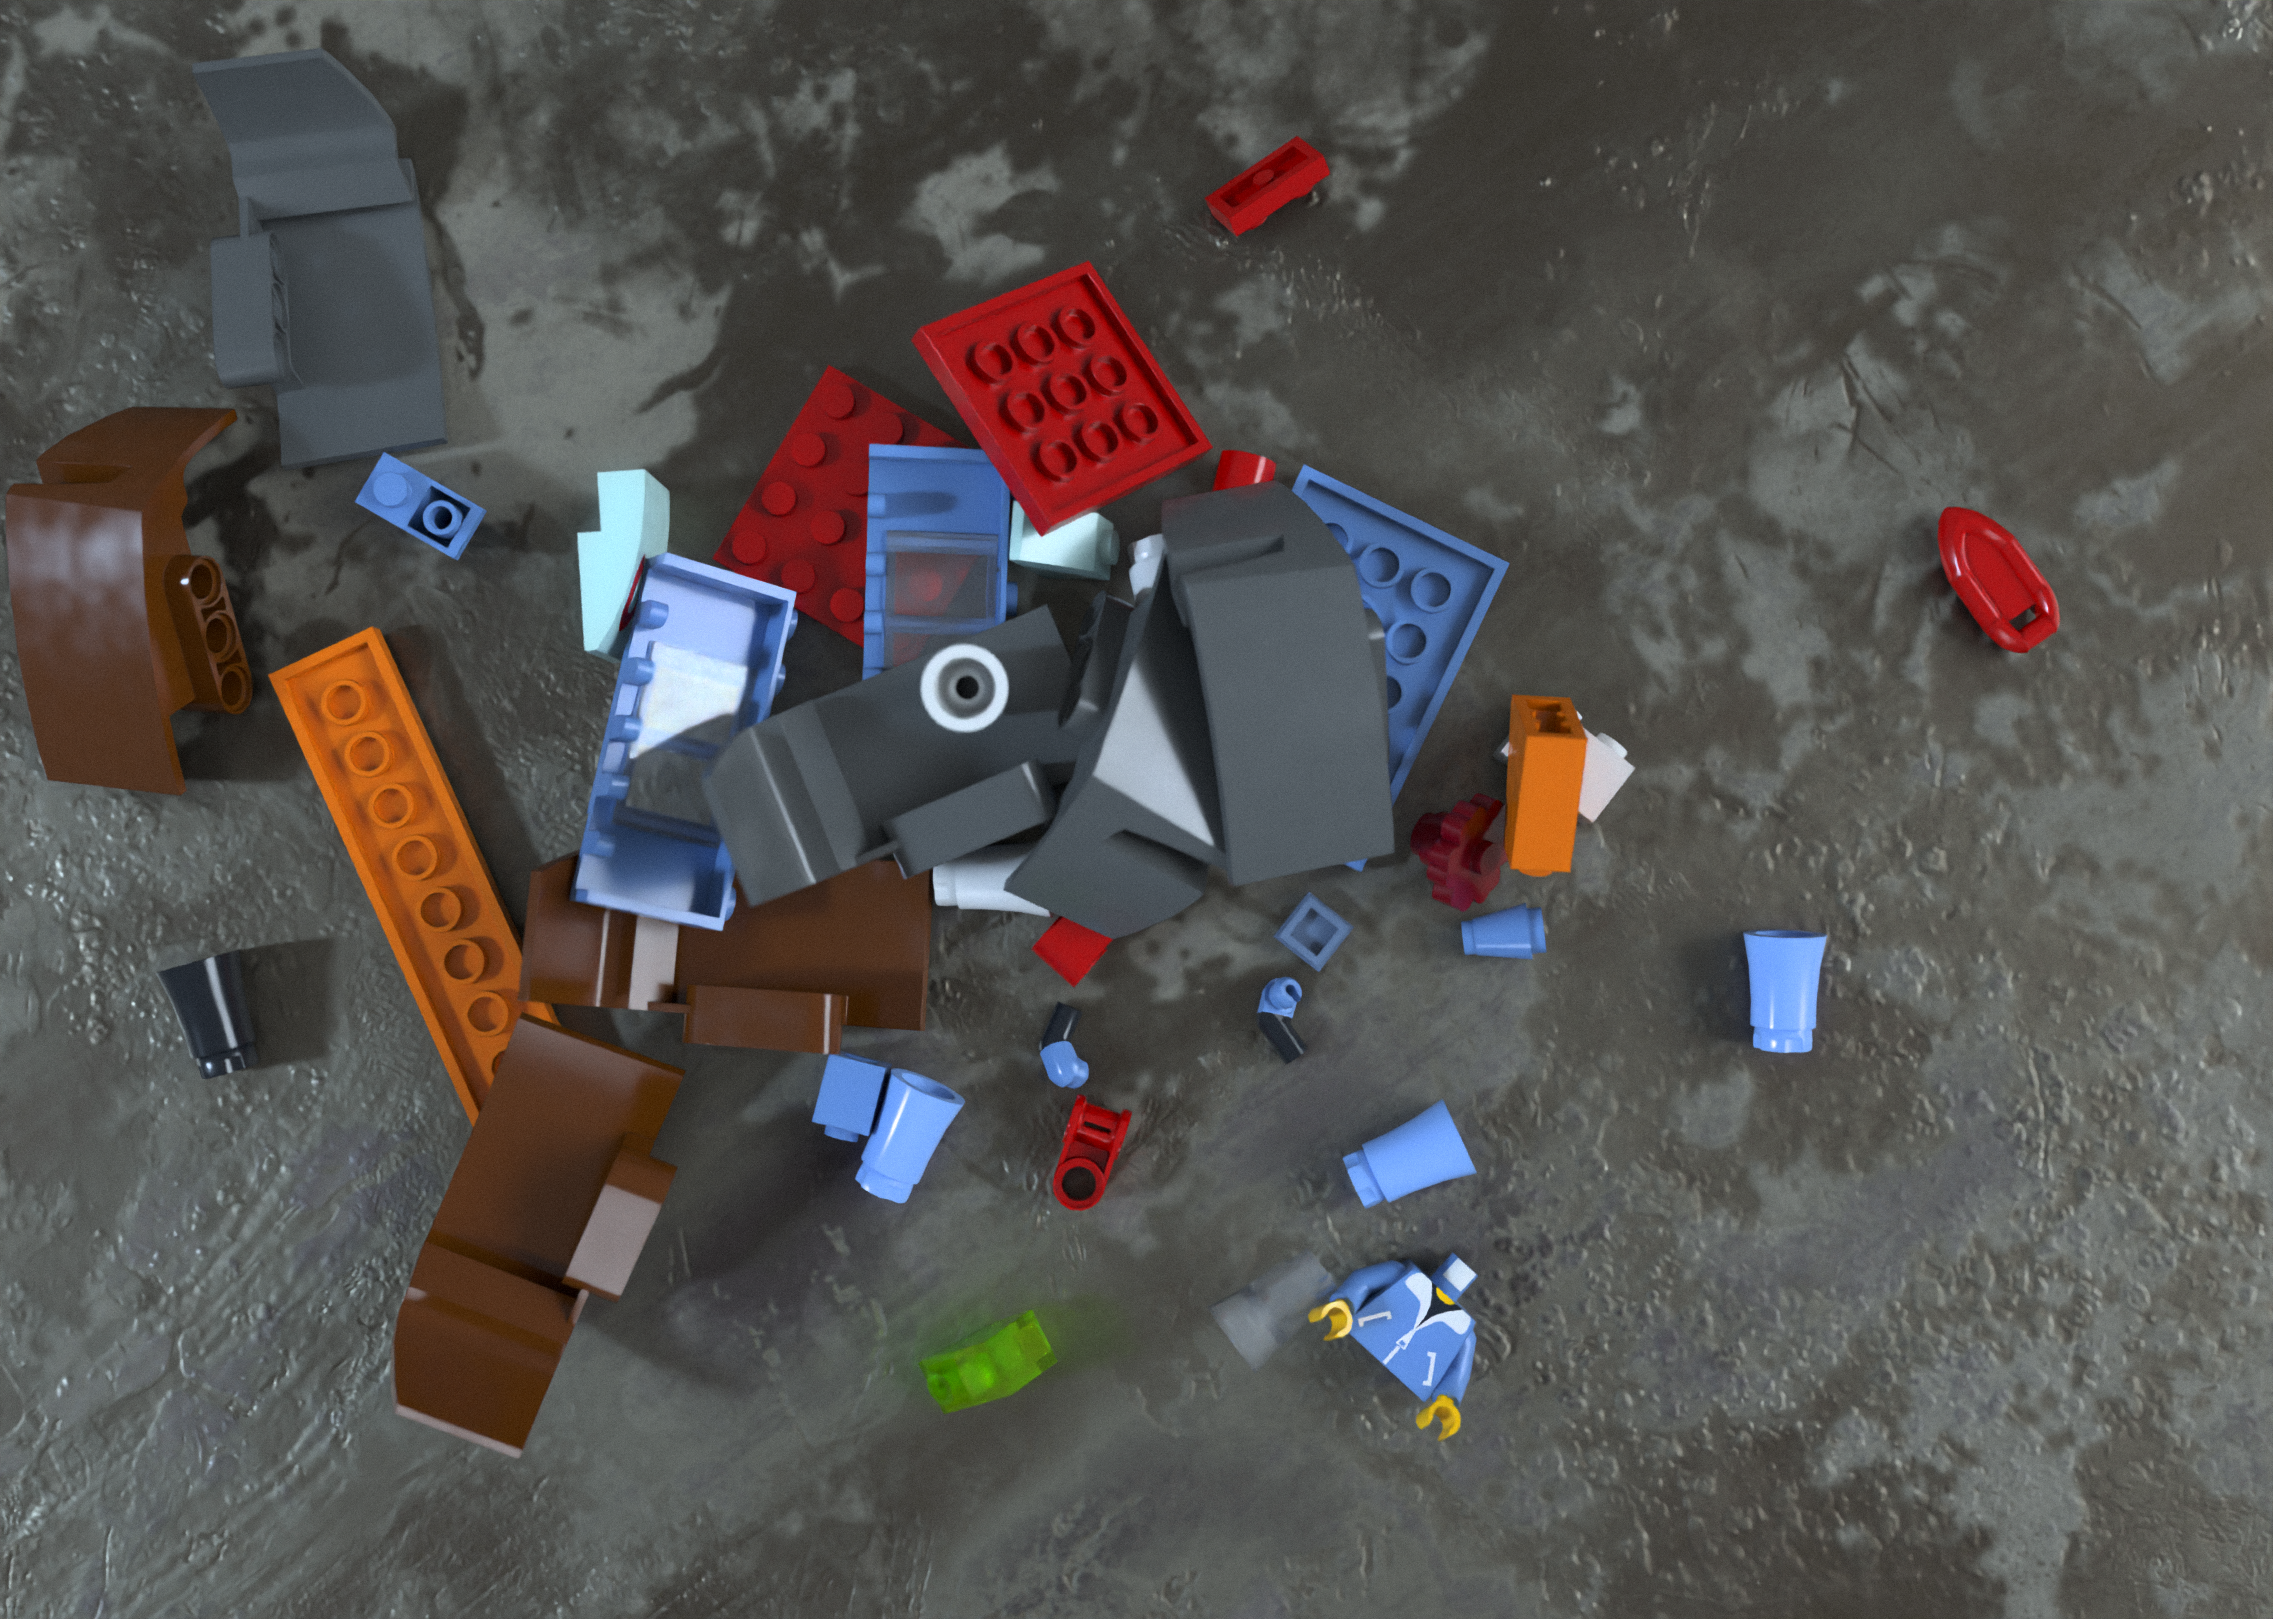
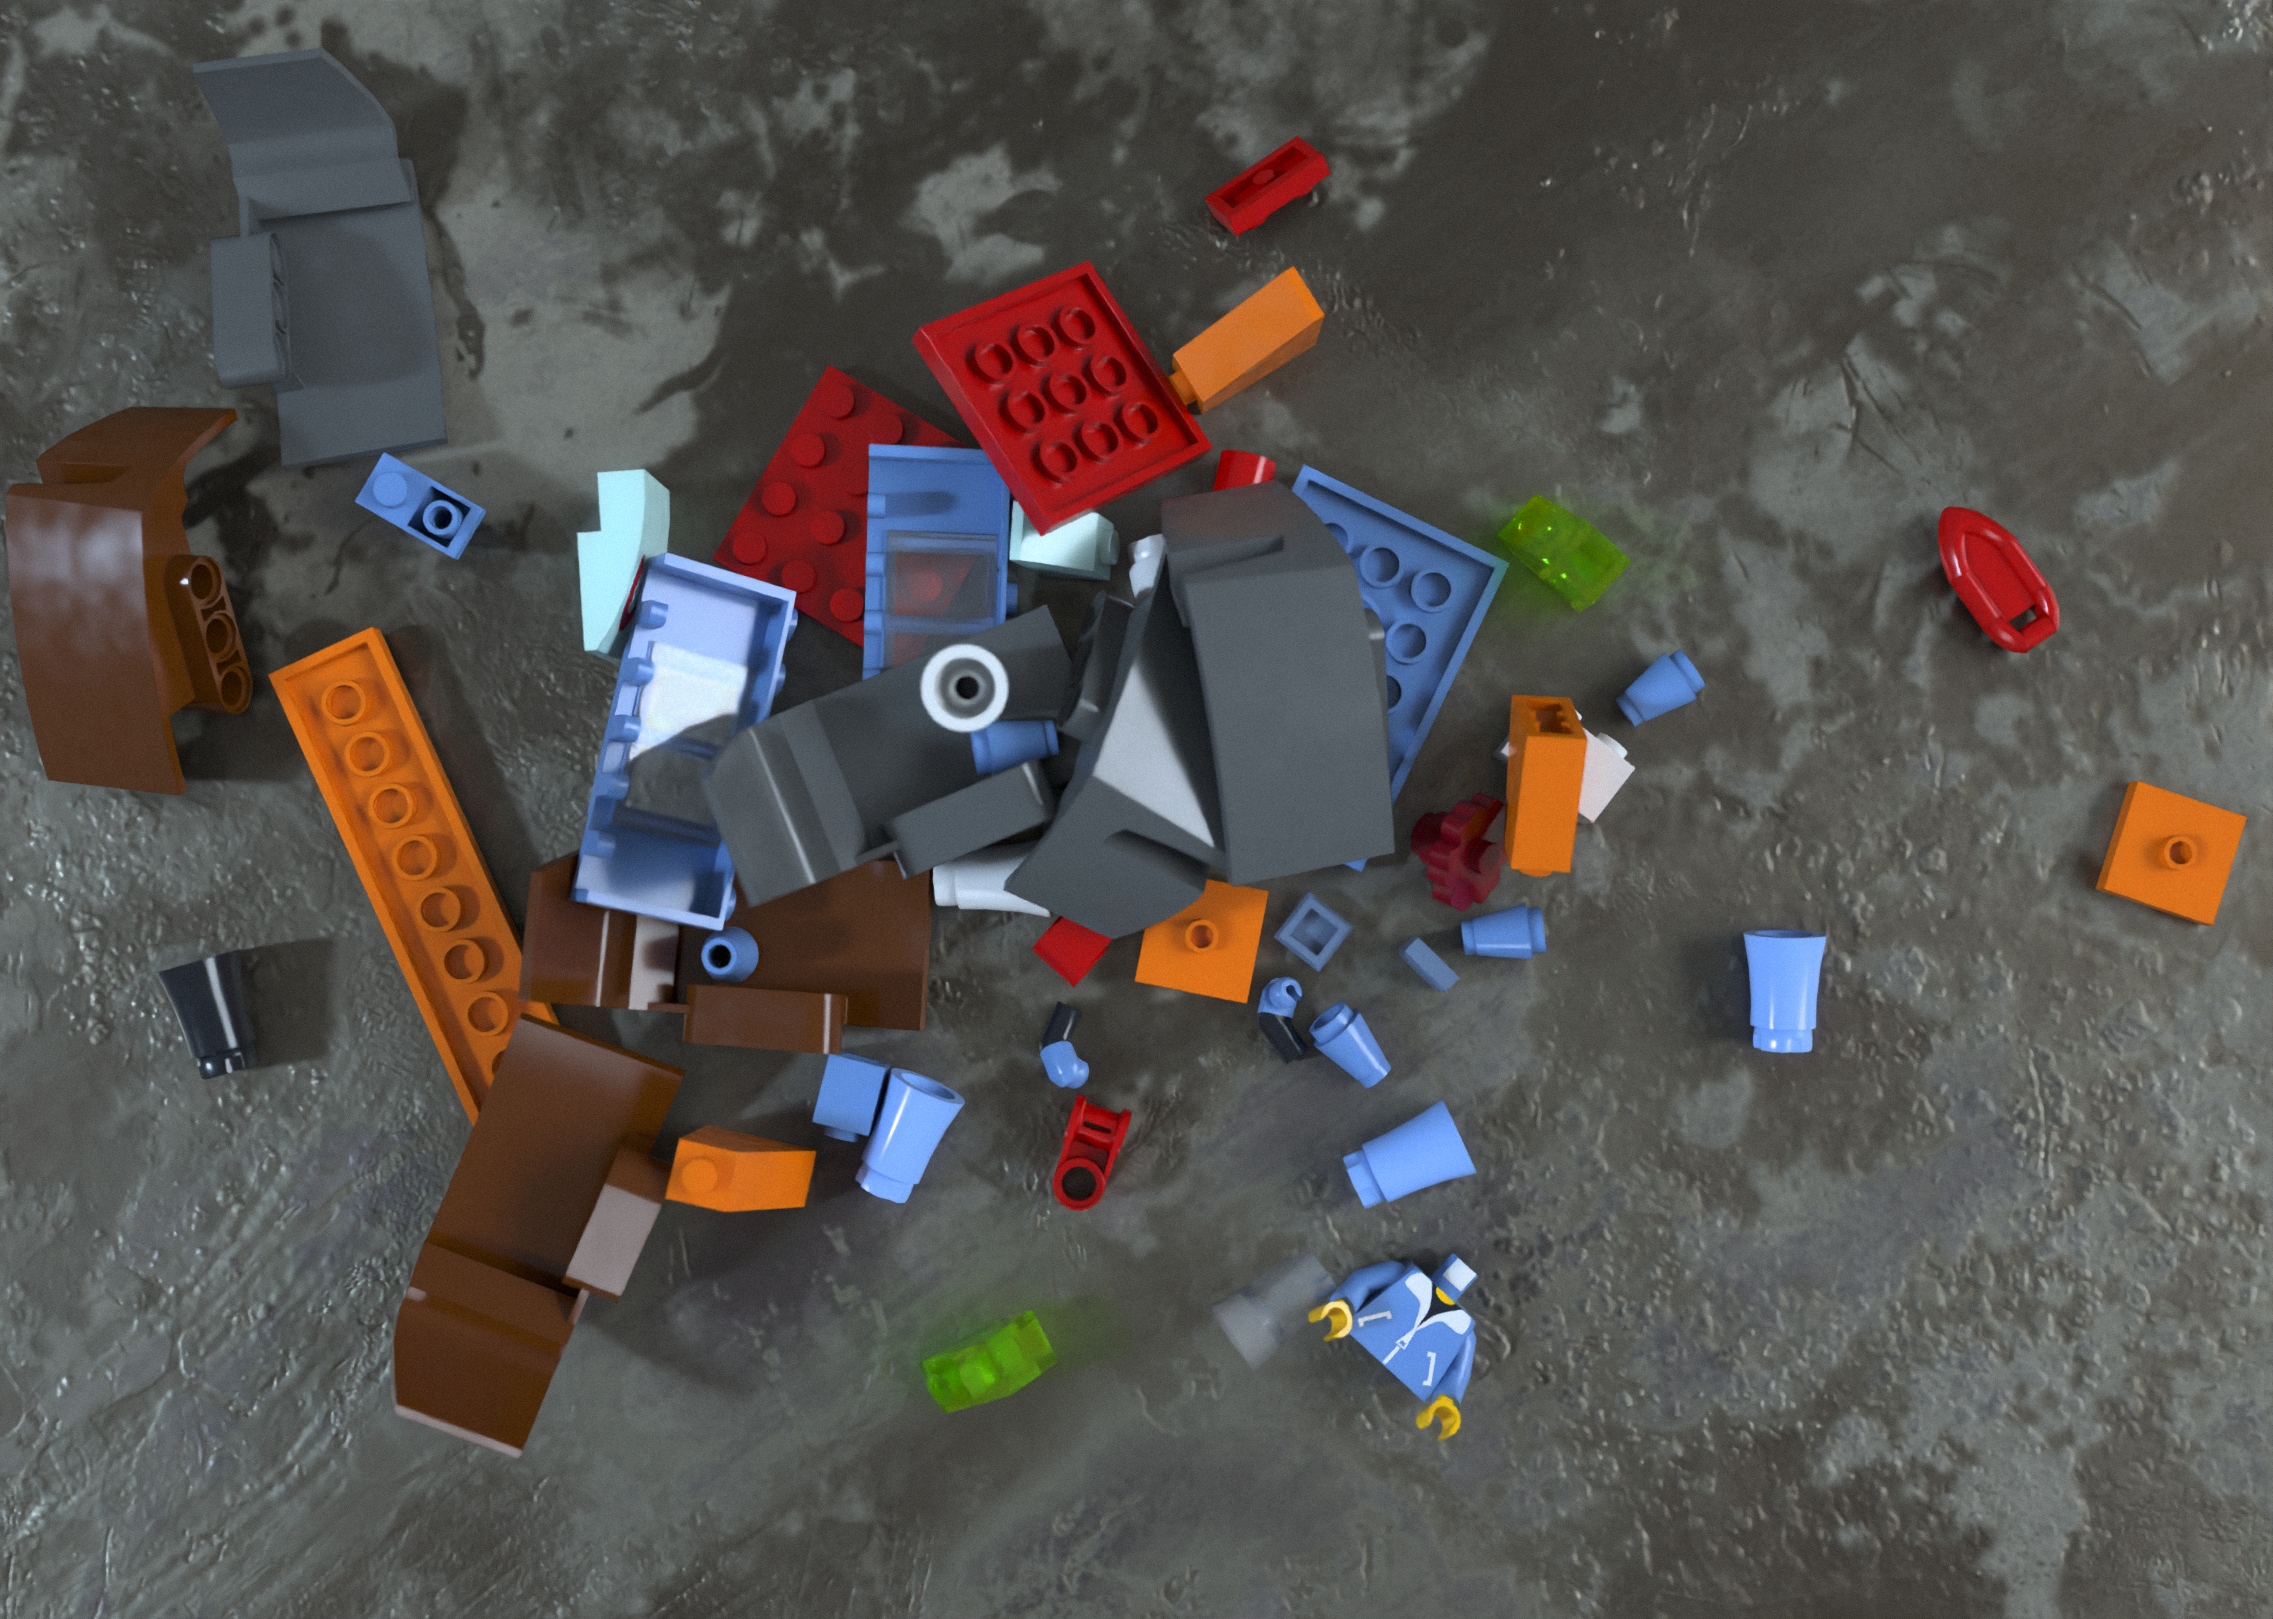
none -> orange slope [666,1124,818,1212]
none -> medium blue cone [701,926,759,984]
none -> medium blue cone [970,720,1059,776]
none -> orange plate [1135,879,1269,1004]
none -> orange slope [1169,266,1325,415]
none -> medium blue cone [1309,1001,1391,1088]
none -> sand blue tile [1398,936,1460,992]
none -> clear neon green slope [1496,494,1632,613]
none -> medium blue cone [1615,649,1706,727]
none -> orange plate [2095,781,2247,926]

